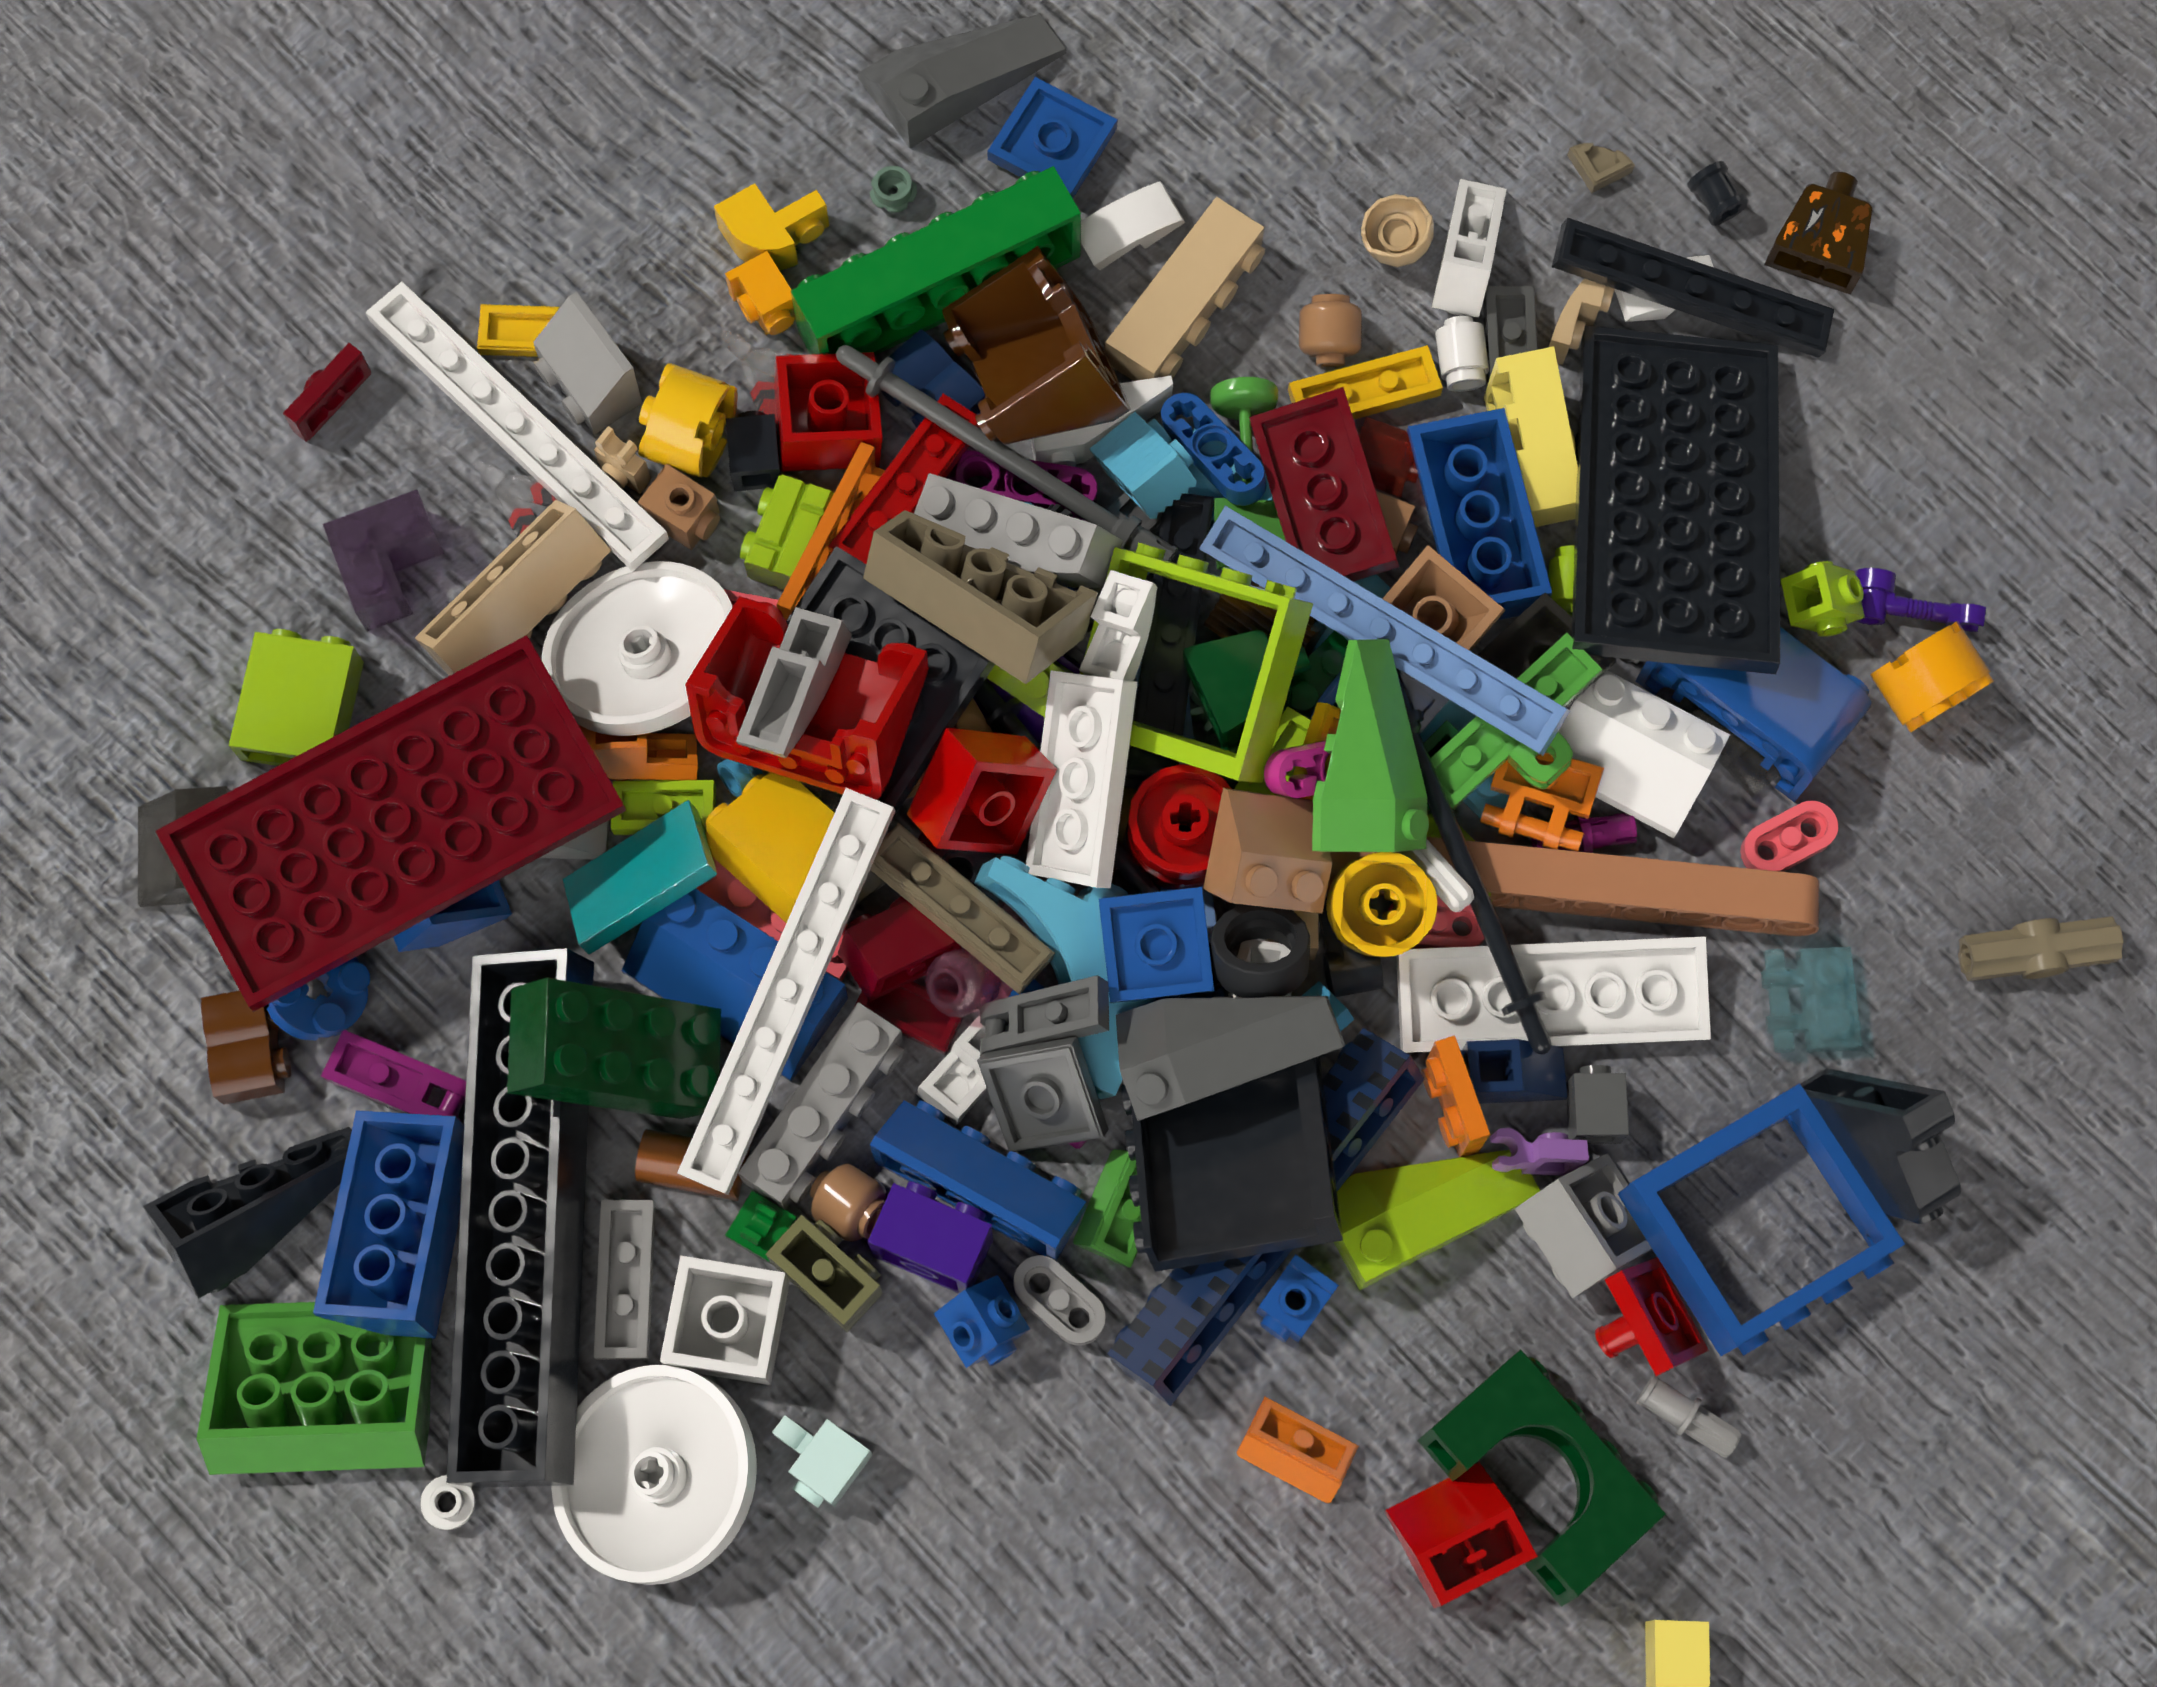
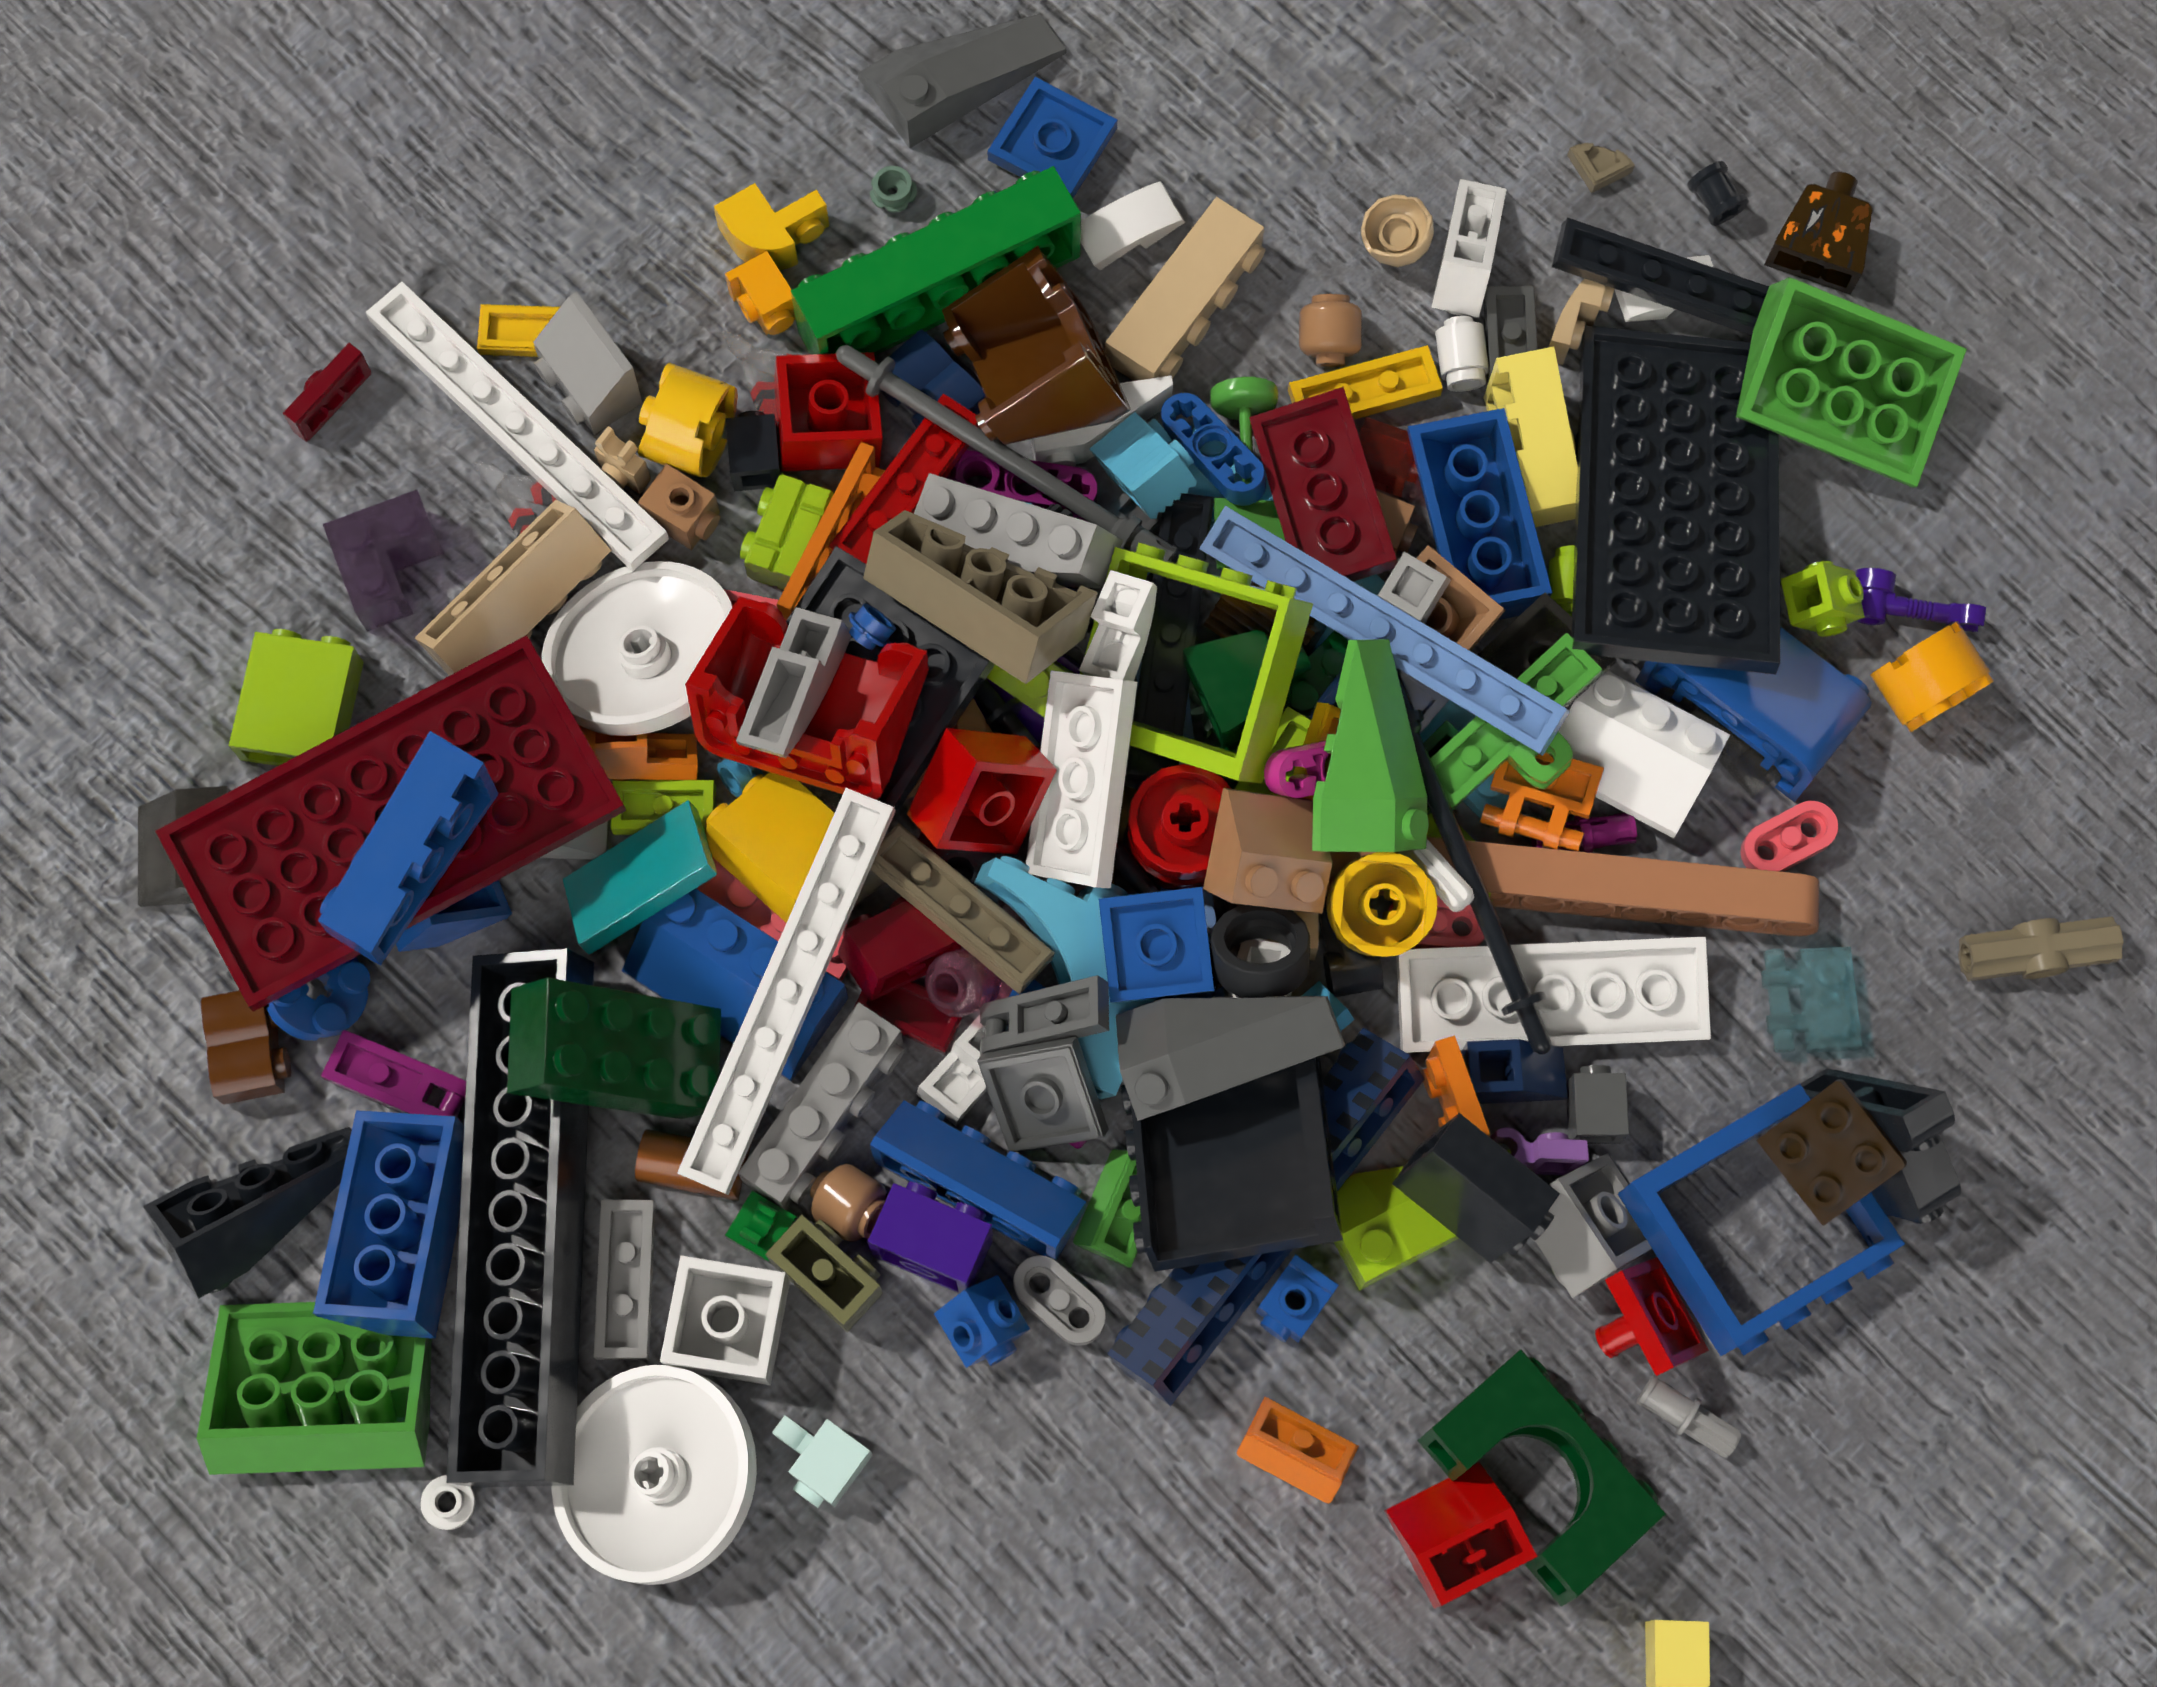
none -> blue wedge [318,731,499,966]
none -> blue plate [849,603,896,650]
none -> light grey plate [1377,551,1451,624]
none -> black brick [1392,1113,1560,1263]
none -> bright green slope [1736,277,1967,488]
none -> dark brown bracket [1756,1079,1907,1226]

